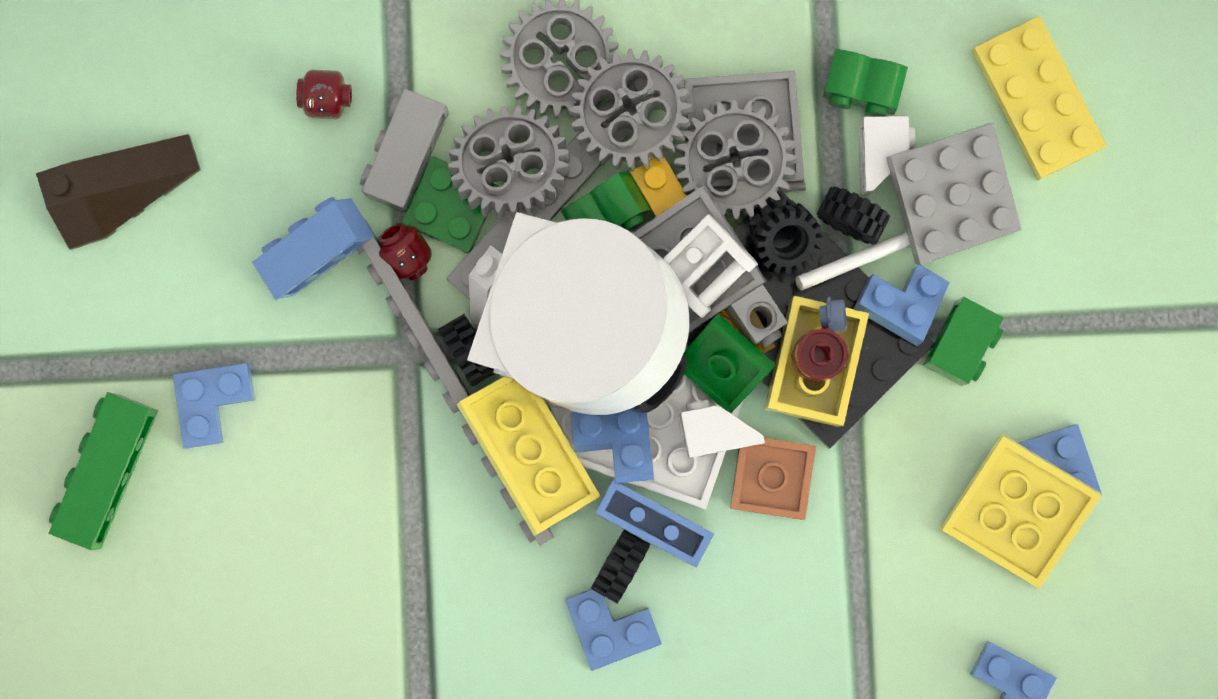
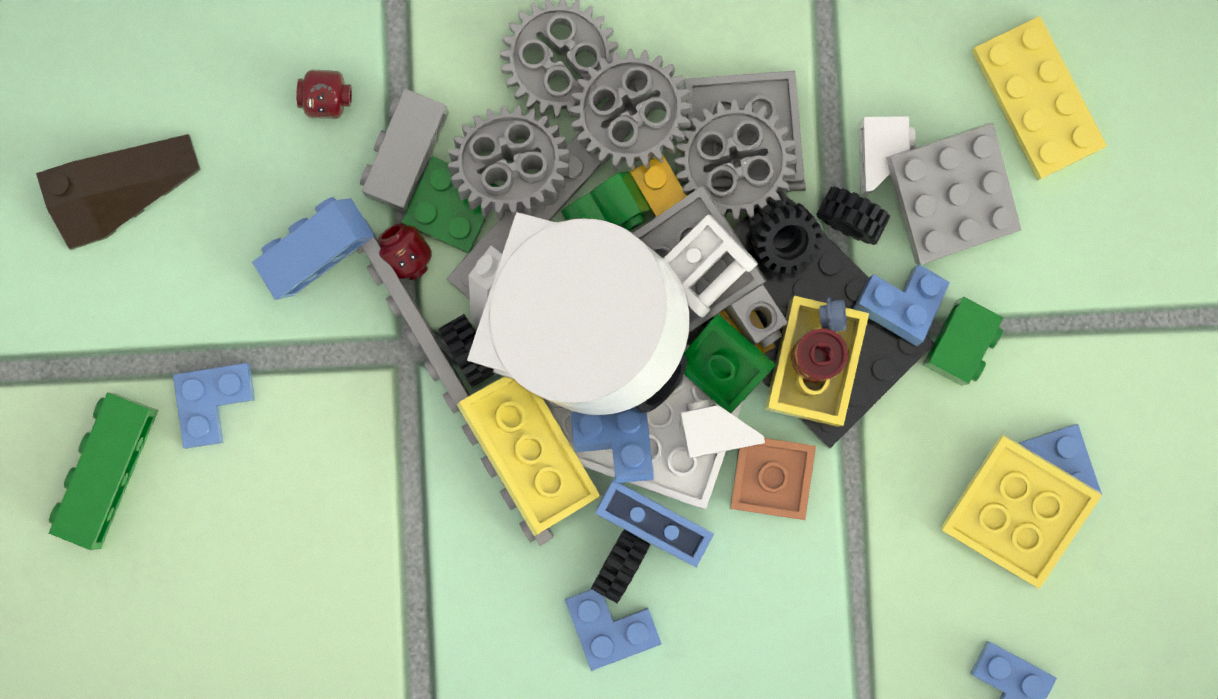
white piece [795,232,910,291] -> none
green brick [822,49,908,117] -> none

